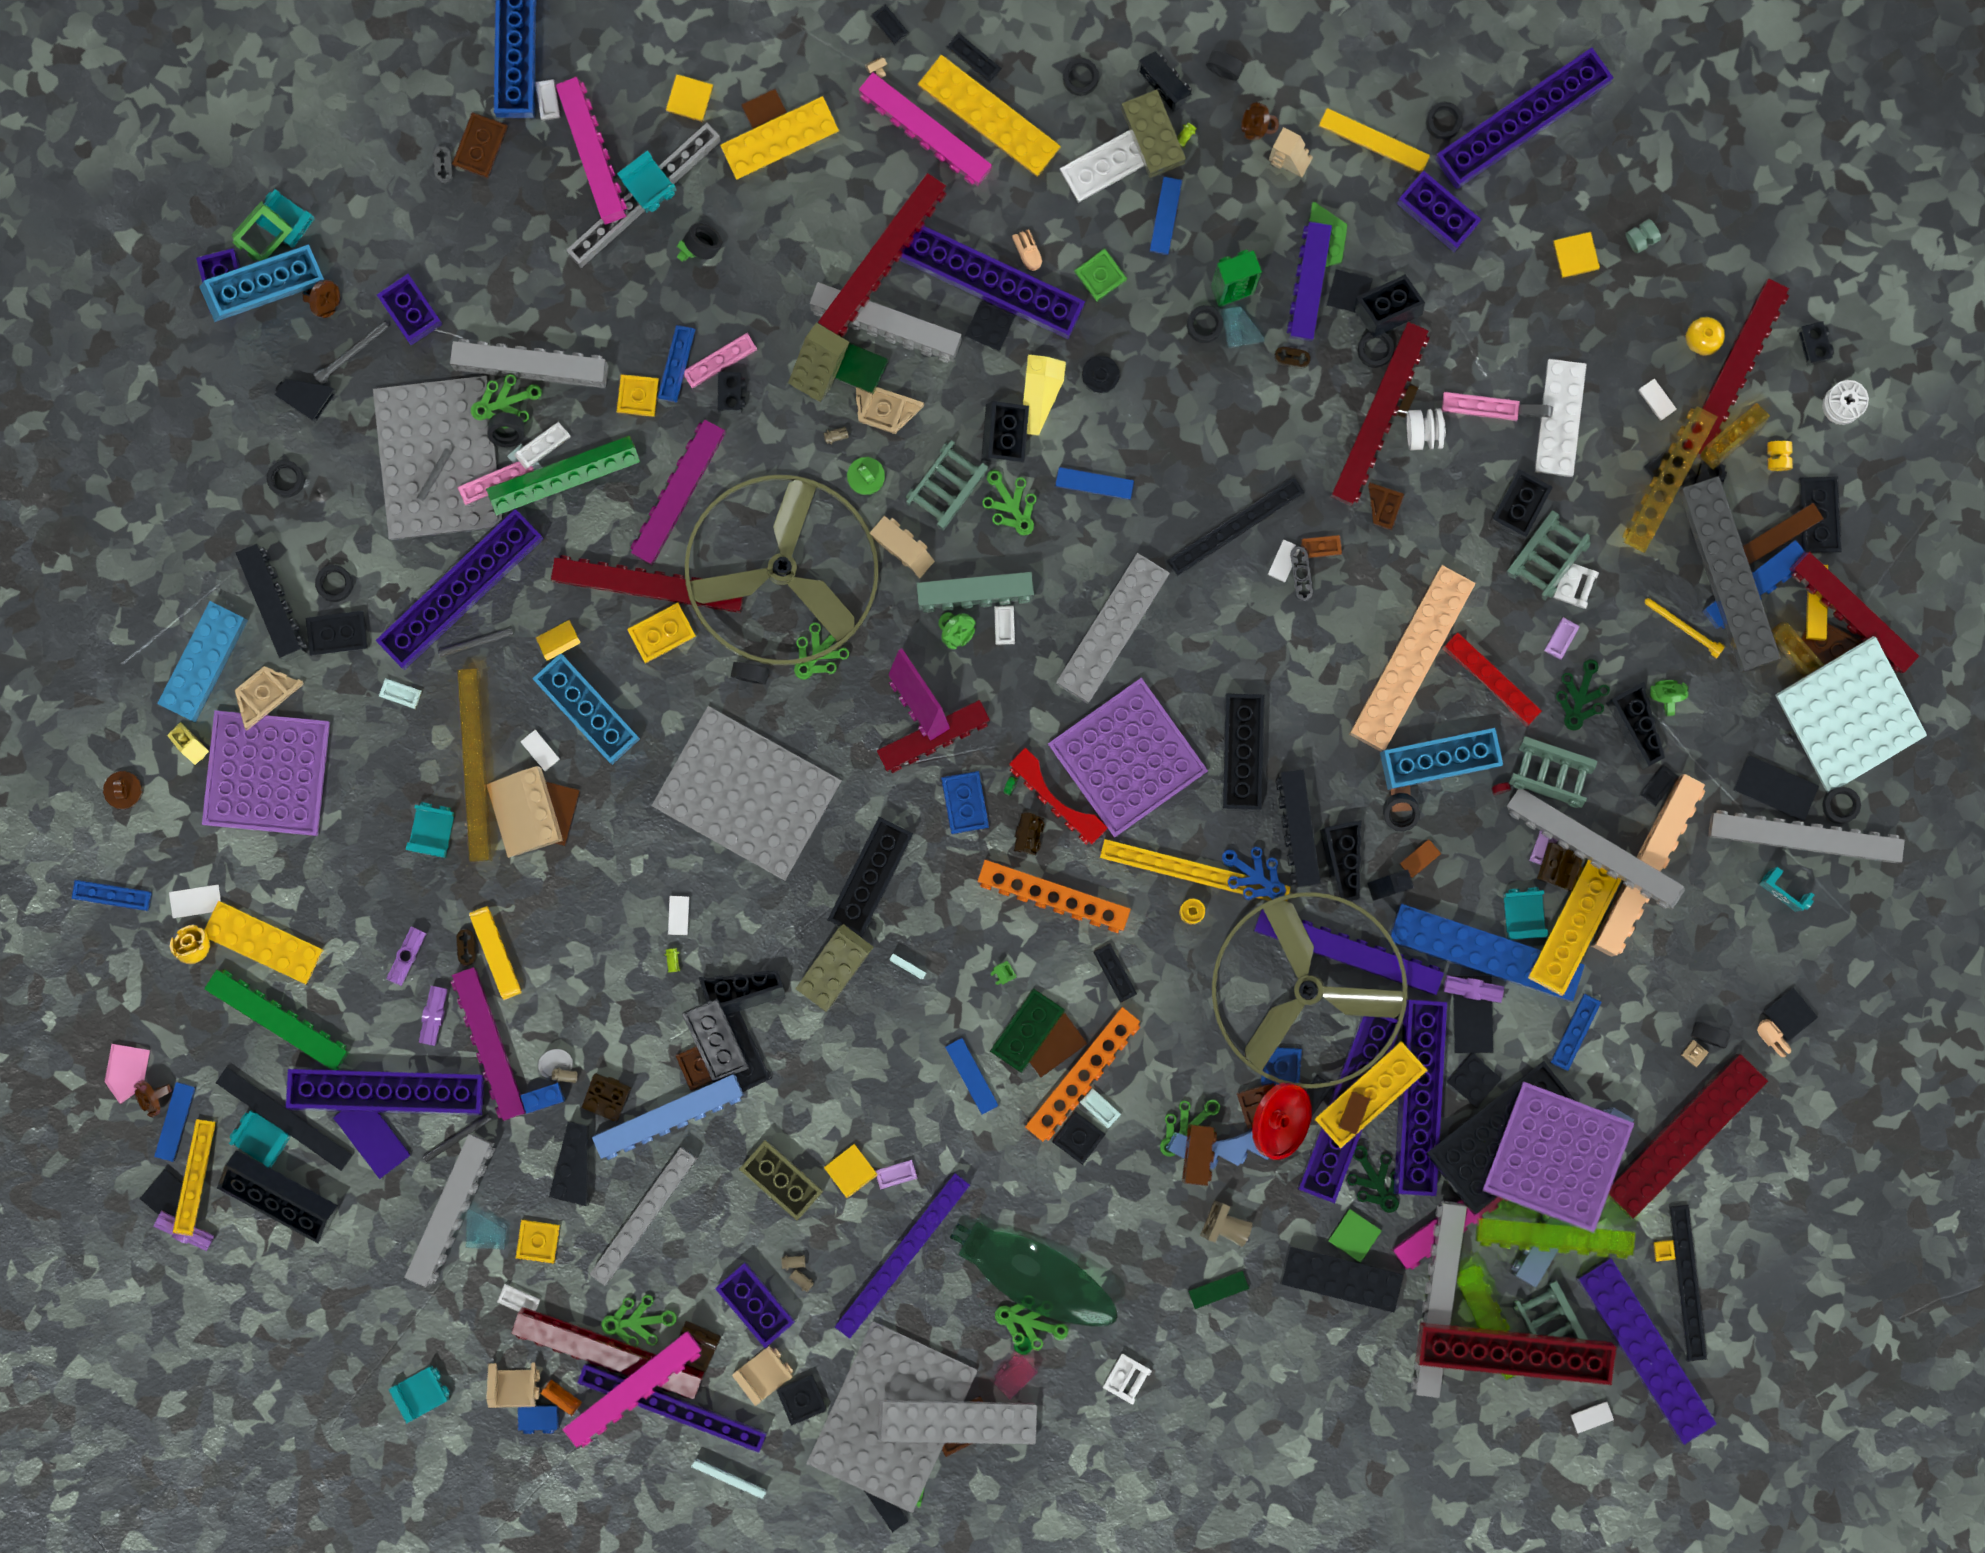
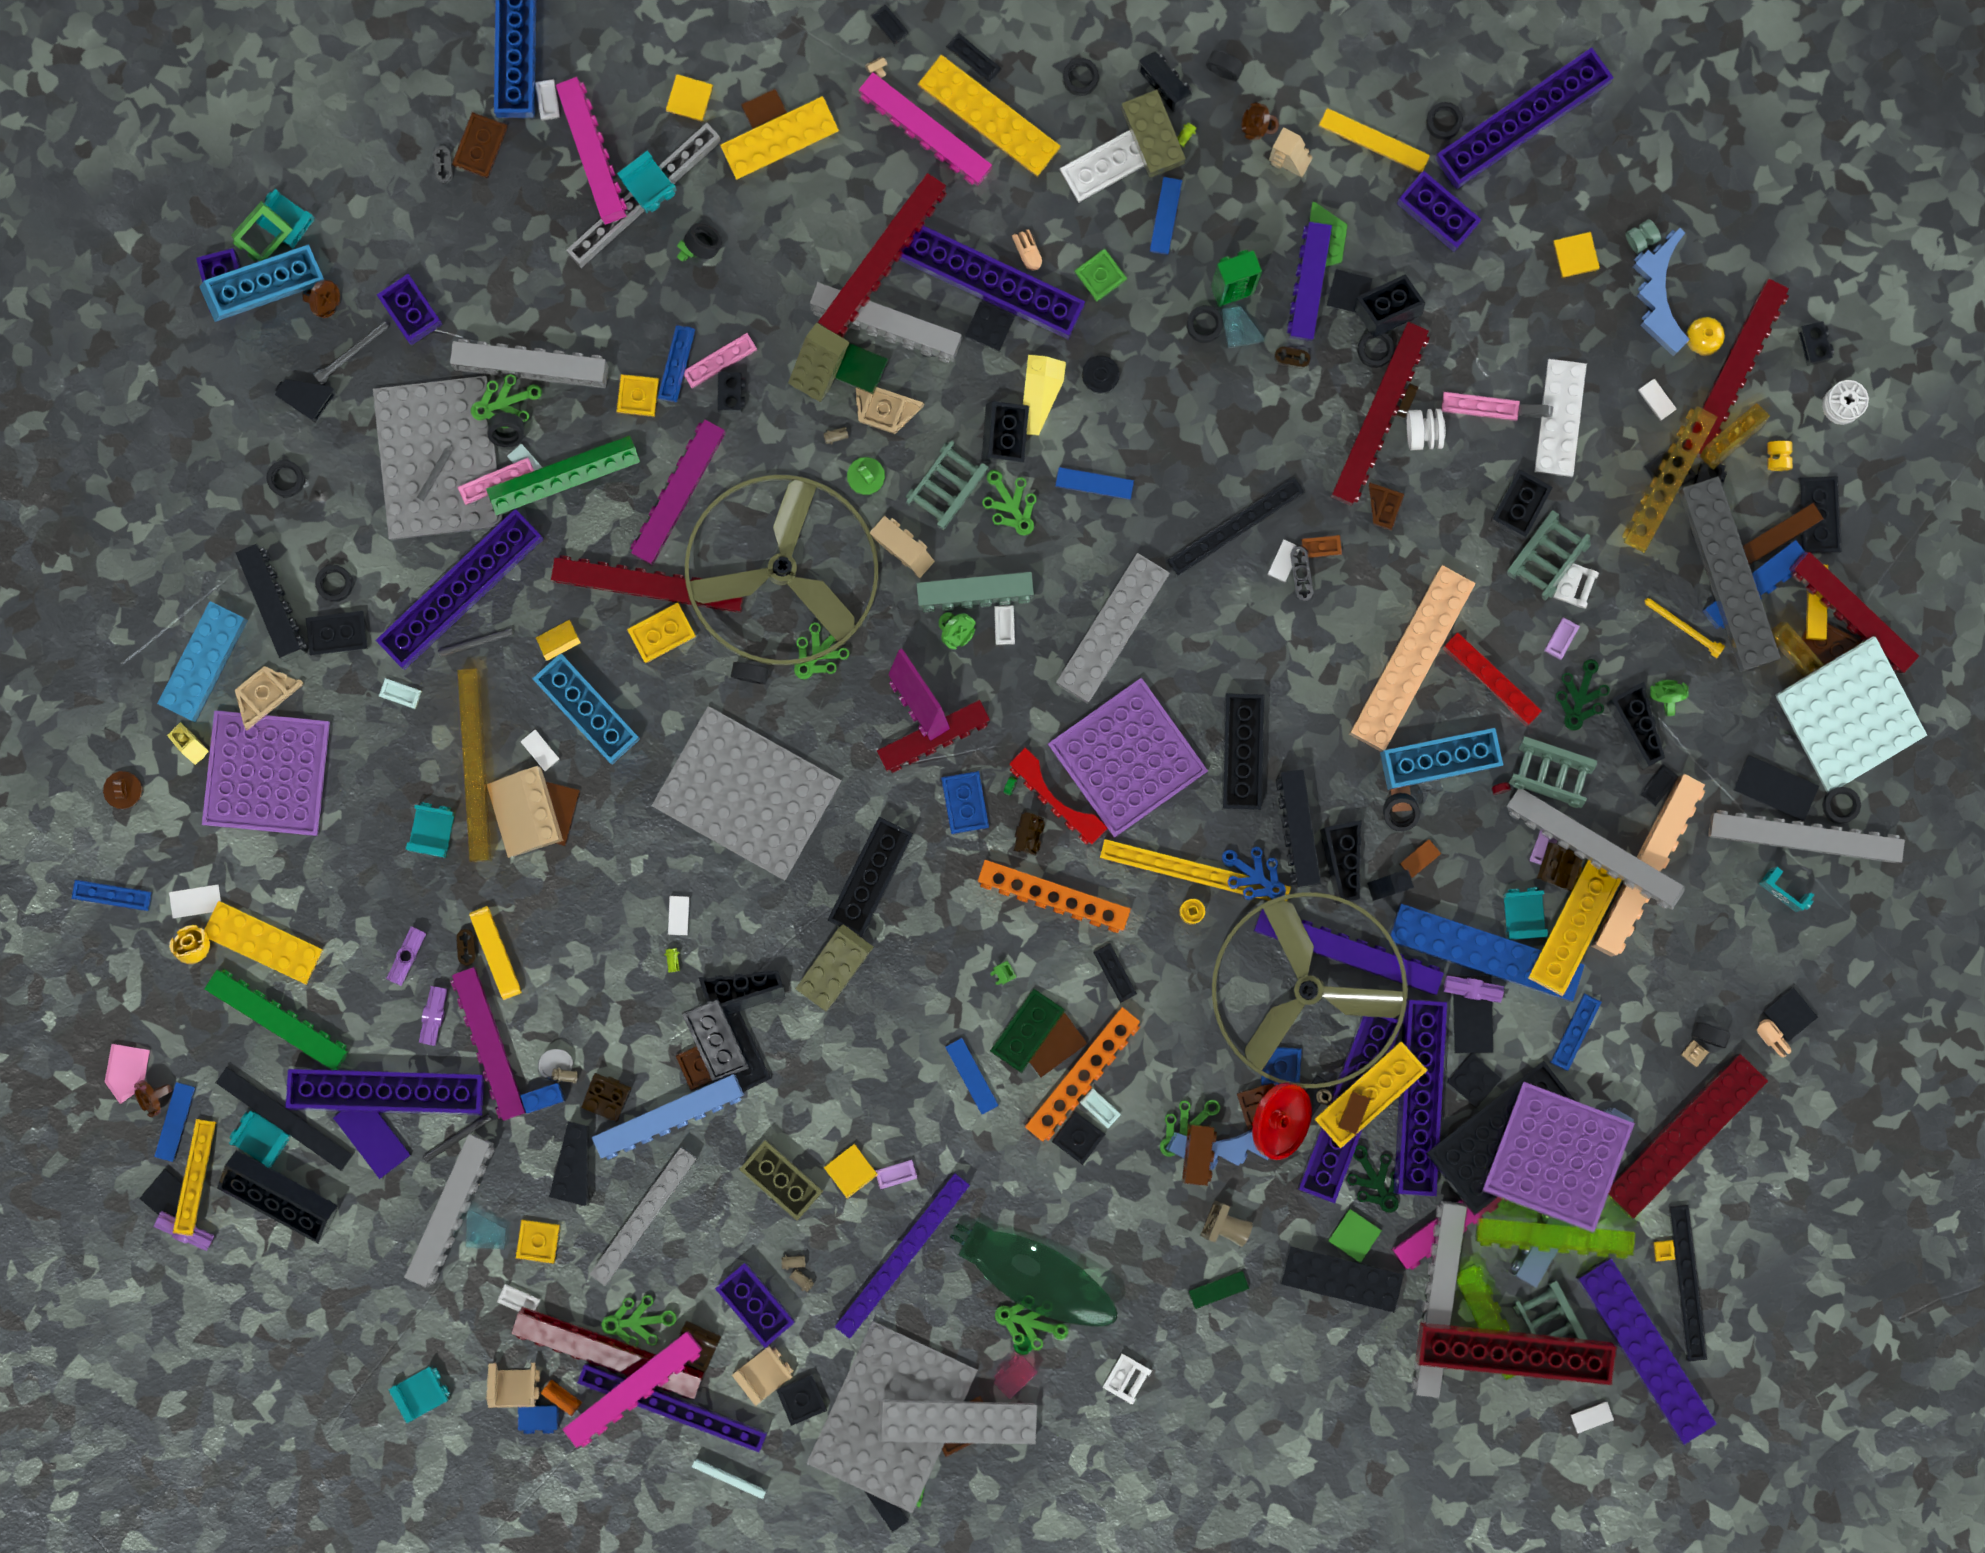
white tile [514,422,570,470] -> none
light aqua tile [890,954,927,979] -> none
none -> dark tan pin [1316,1089,1332,1104]
none -> medium blue arch [1633,228,1689,356]

